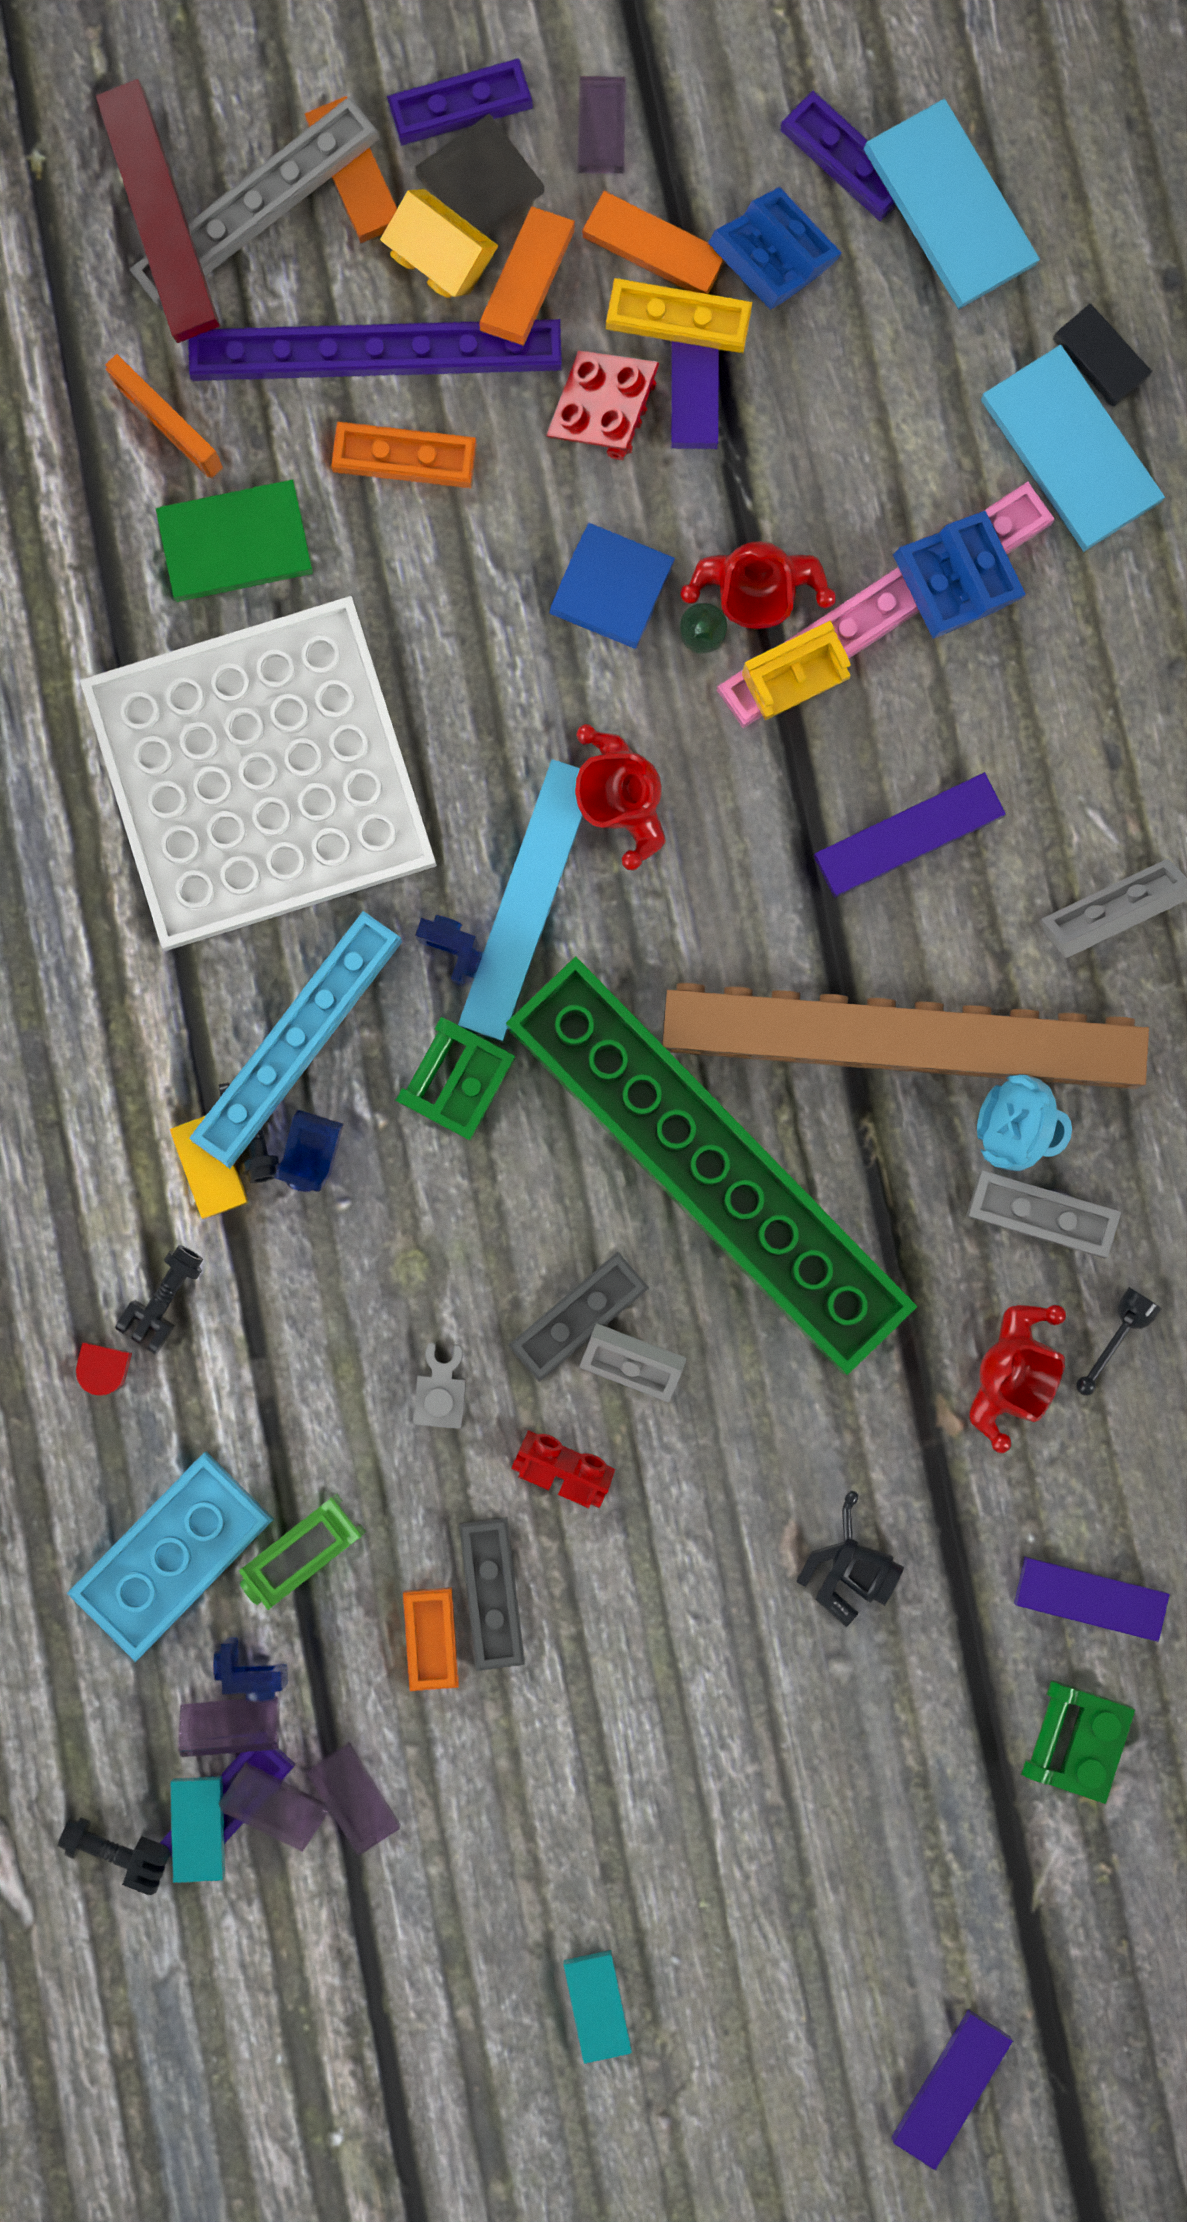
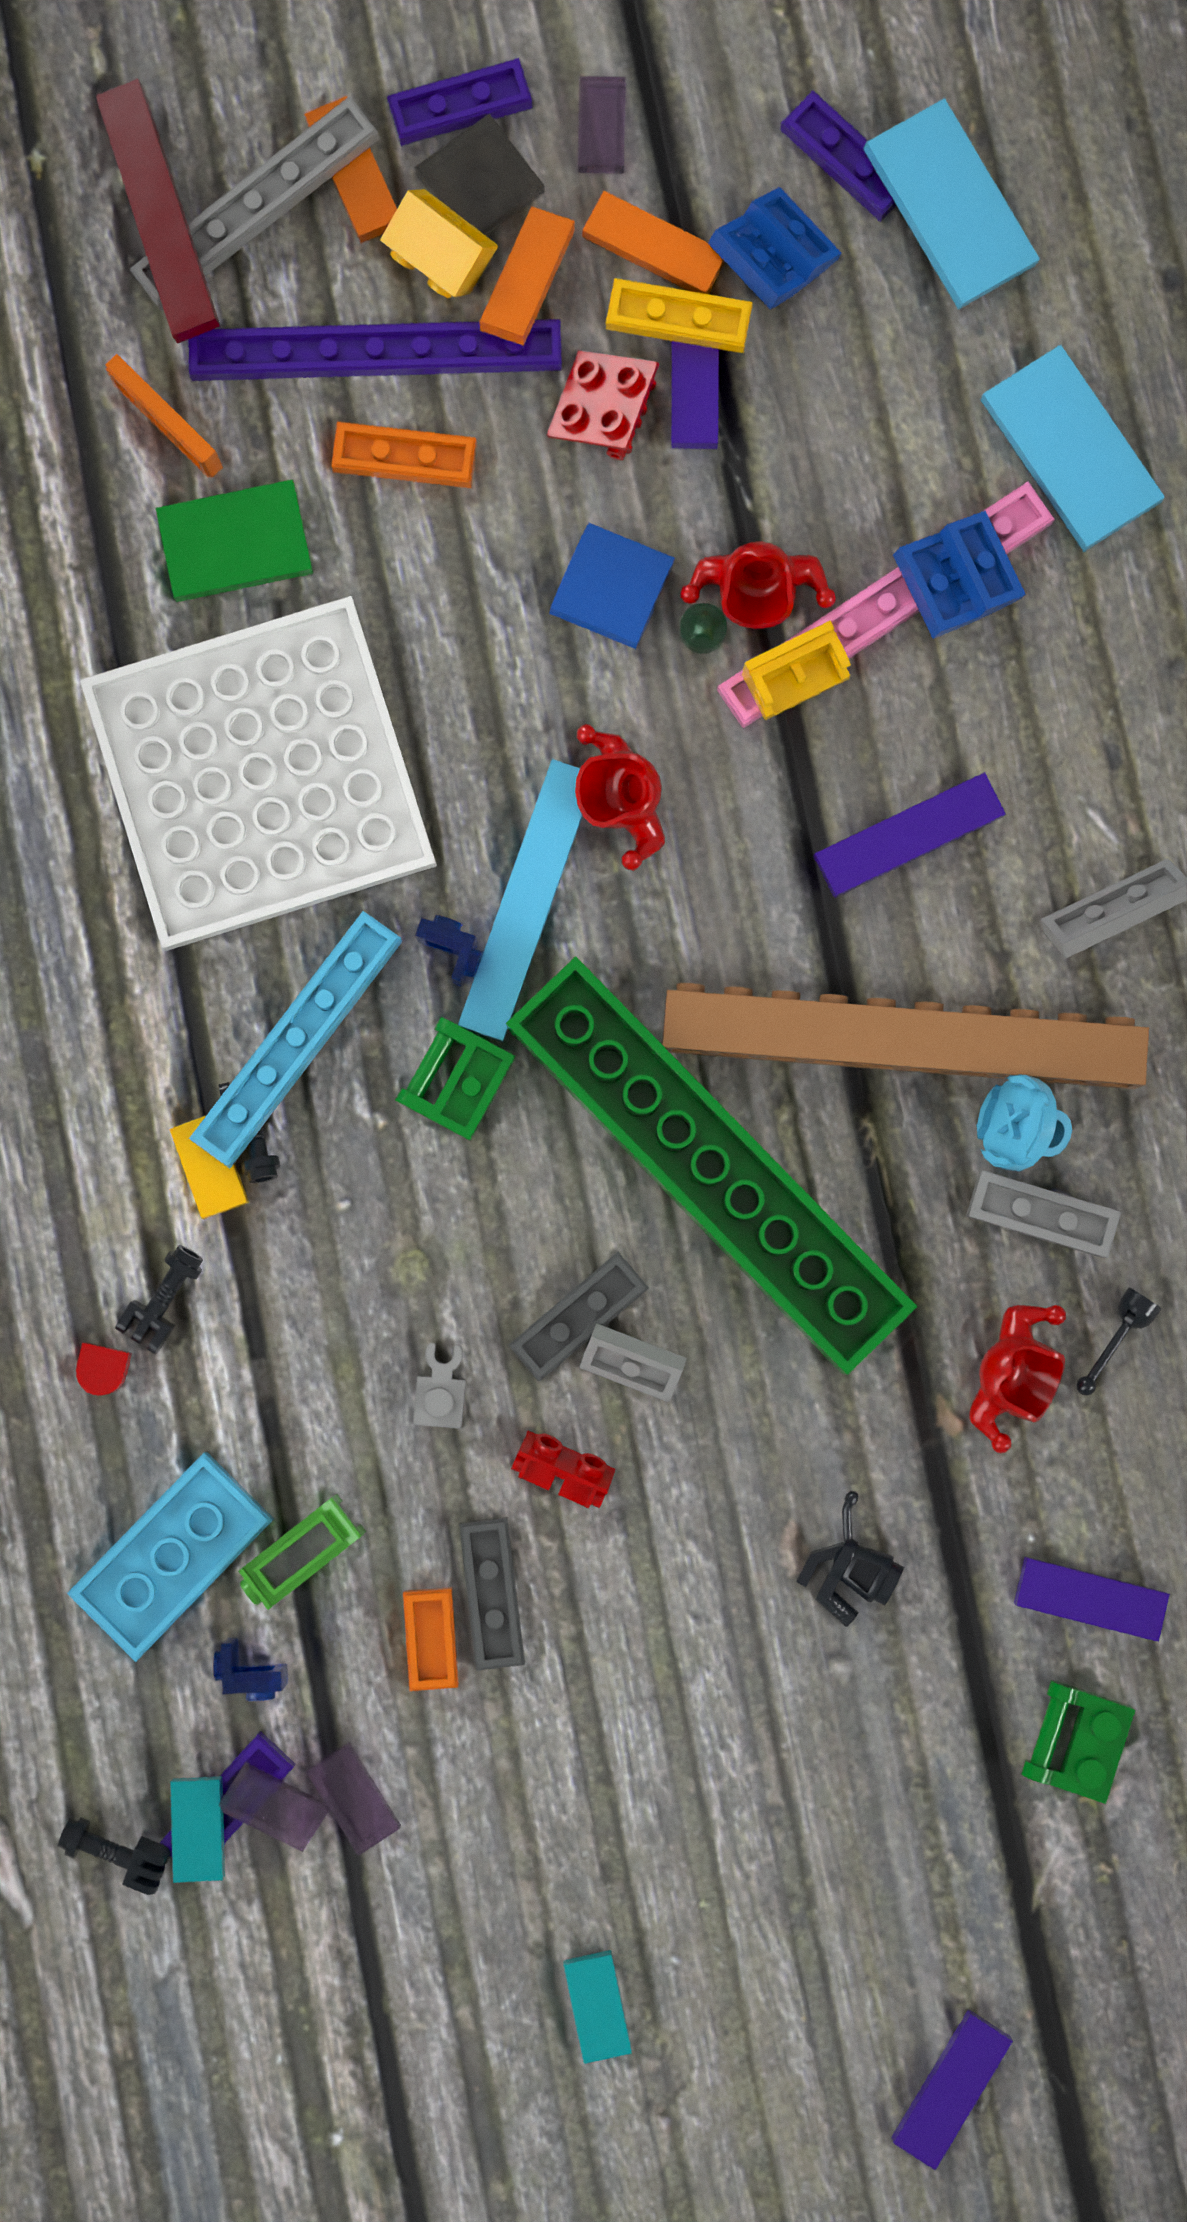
clear purple tile [178,1696,280,1757] -> none
clear blue bracket [274,1110,344,1192] -> none
black tile [1053,303,1152,407] -> none

